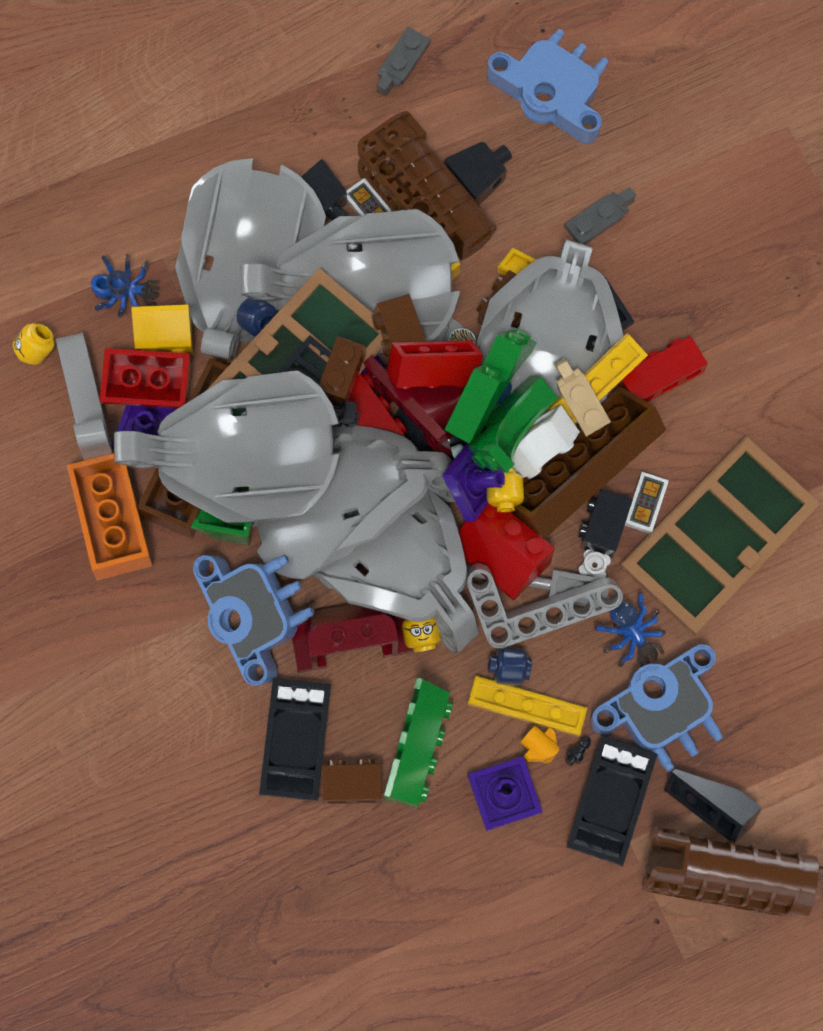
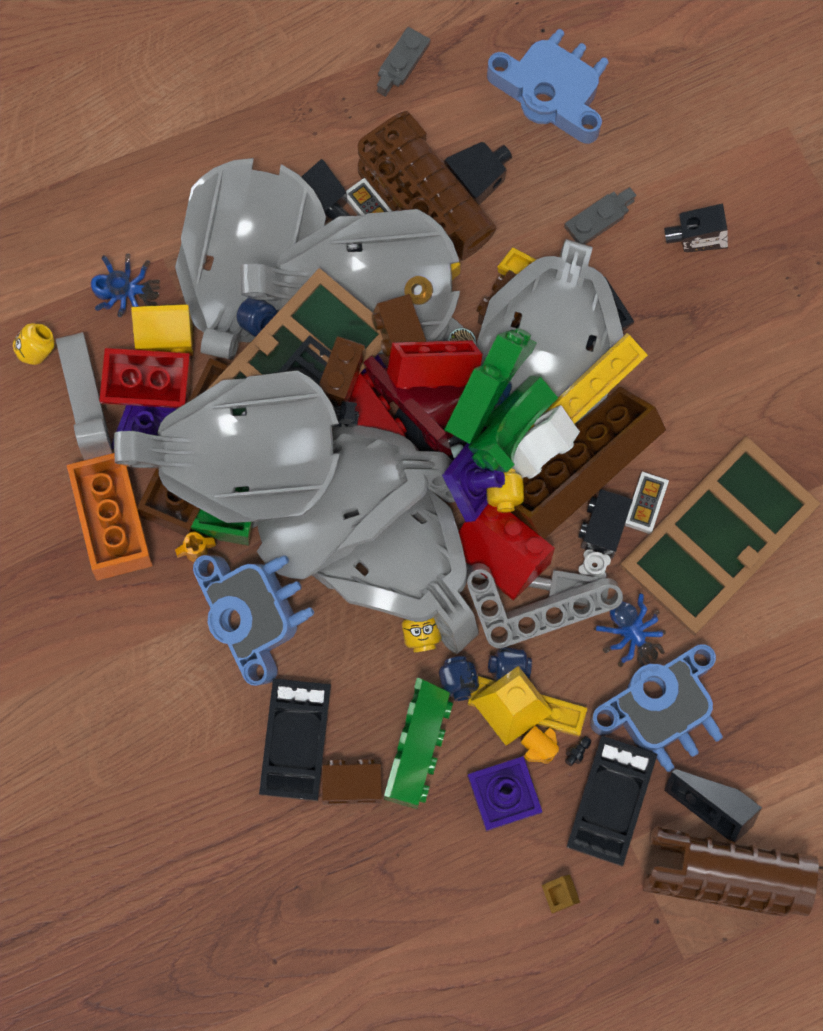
dark red windscreen [292,604,412,673] -> none
tan hinge [554,358,611,437] -> none
red brick [617,336,708,402] -> none
none -> light orange piece [175,532,216,562]
none -> pearl gold plate [404,276,433,305]
none -> dark blue head [439,656,479,701]
none -> yellow slope [471,666,553,746]
none -> pearl gold plate [541,874,580,914]
none -> black torso [664,203,728,252]

